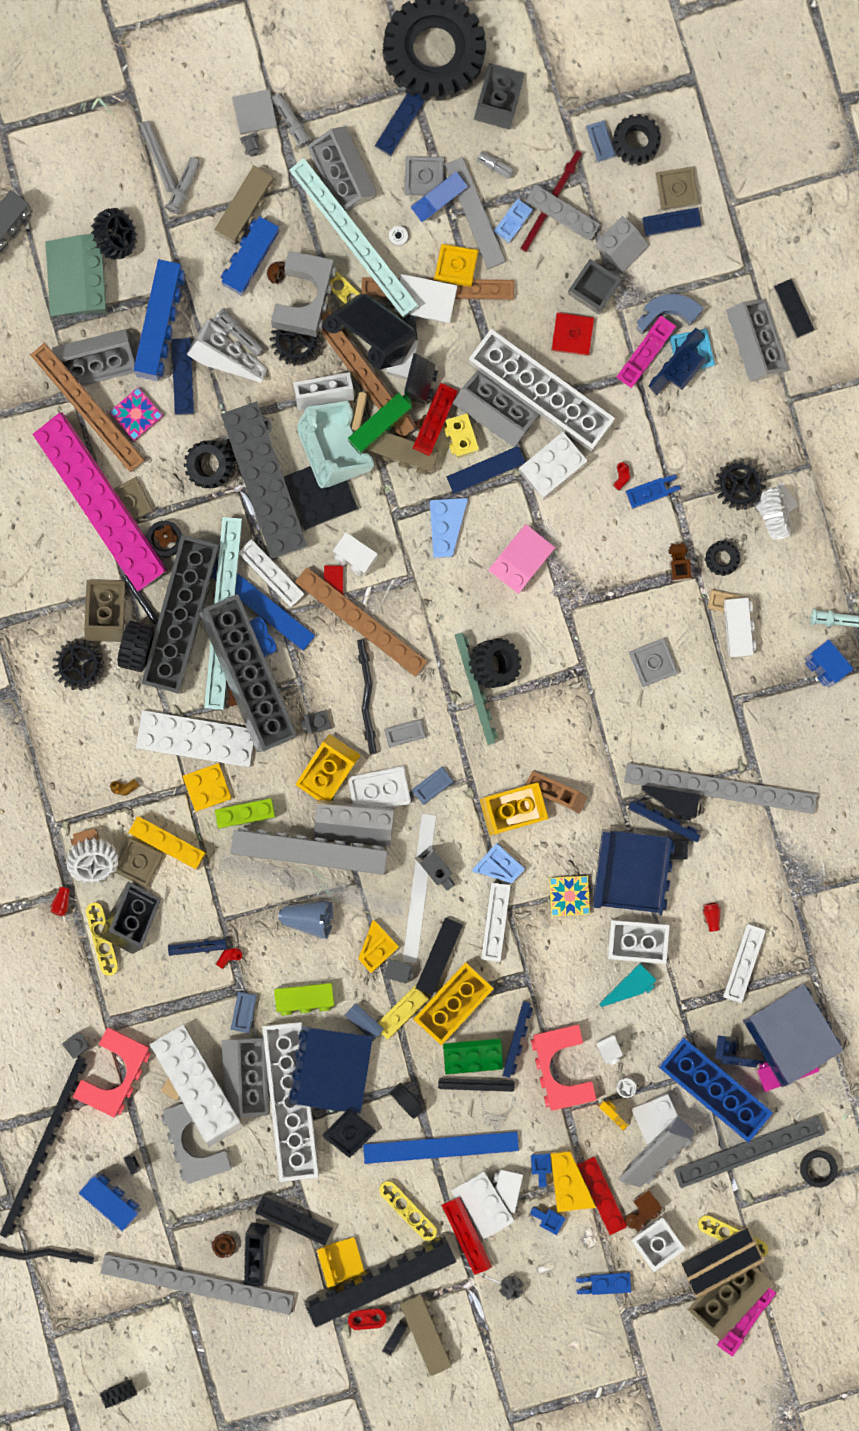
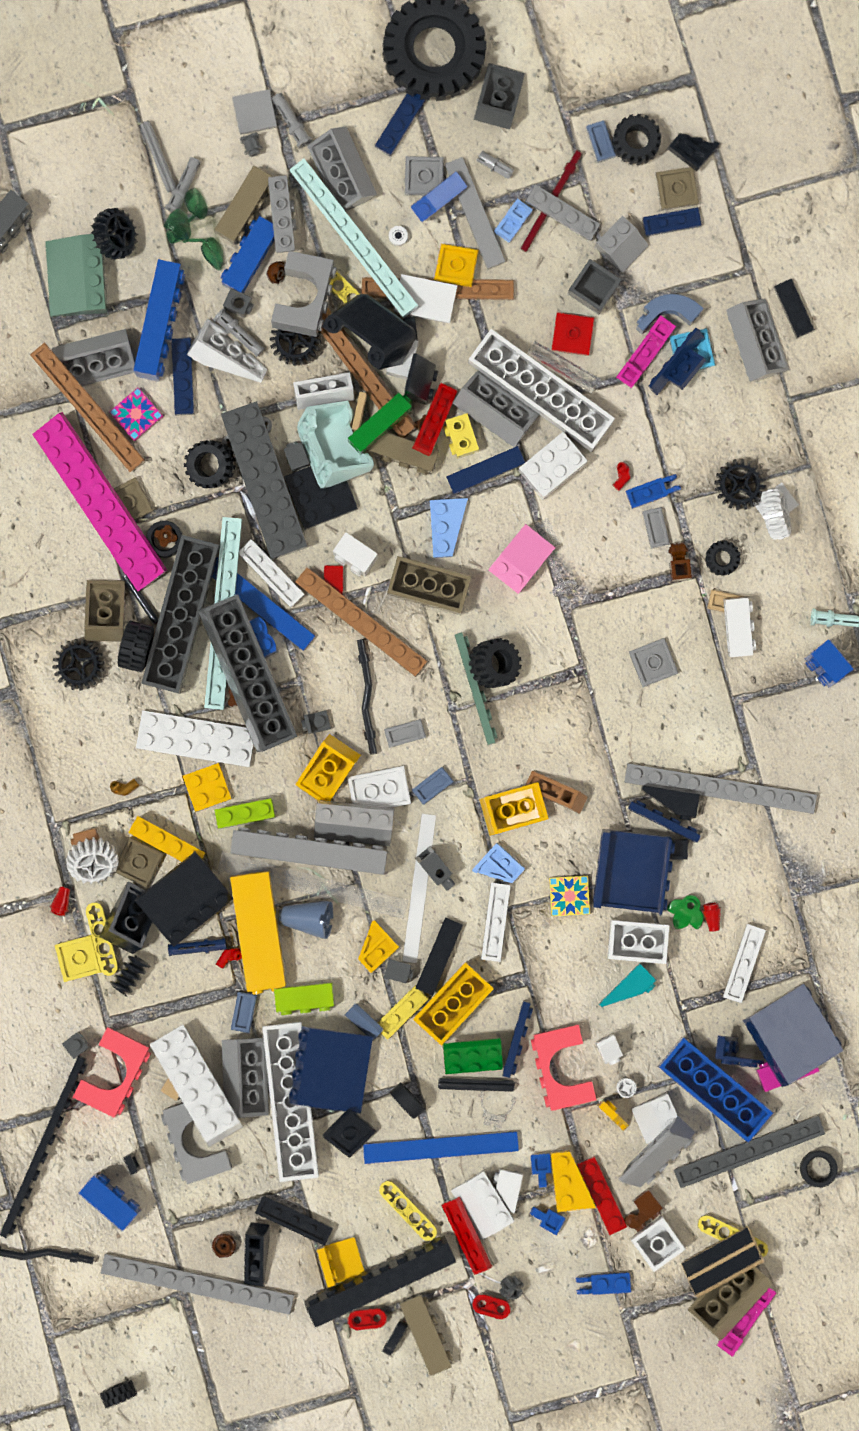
none -> light yellow tile [54,935,102,982]
none -> black piece [110,955,151,997]
none -> black slope [135,851,233,947]
none -> clear green plant [163,188,223,271]
none -> dark grey brick [223,289,254,318]
none -> yellow brick [230,870,287,994]
none -> light grey bracket [268,175,297,253]
none -> dark grey brick [284,441,310,473]
none -> dark tan brick [387,556,471,615]
none -> red plate [472,1294,510,1319]
none -> clear plate [527,341,601,394]
none -> light grey tile [642,507,670,549]
none -> black wing [667,133,720,172]
none -> green plate [667,895,703,930]

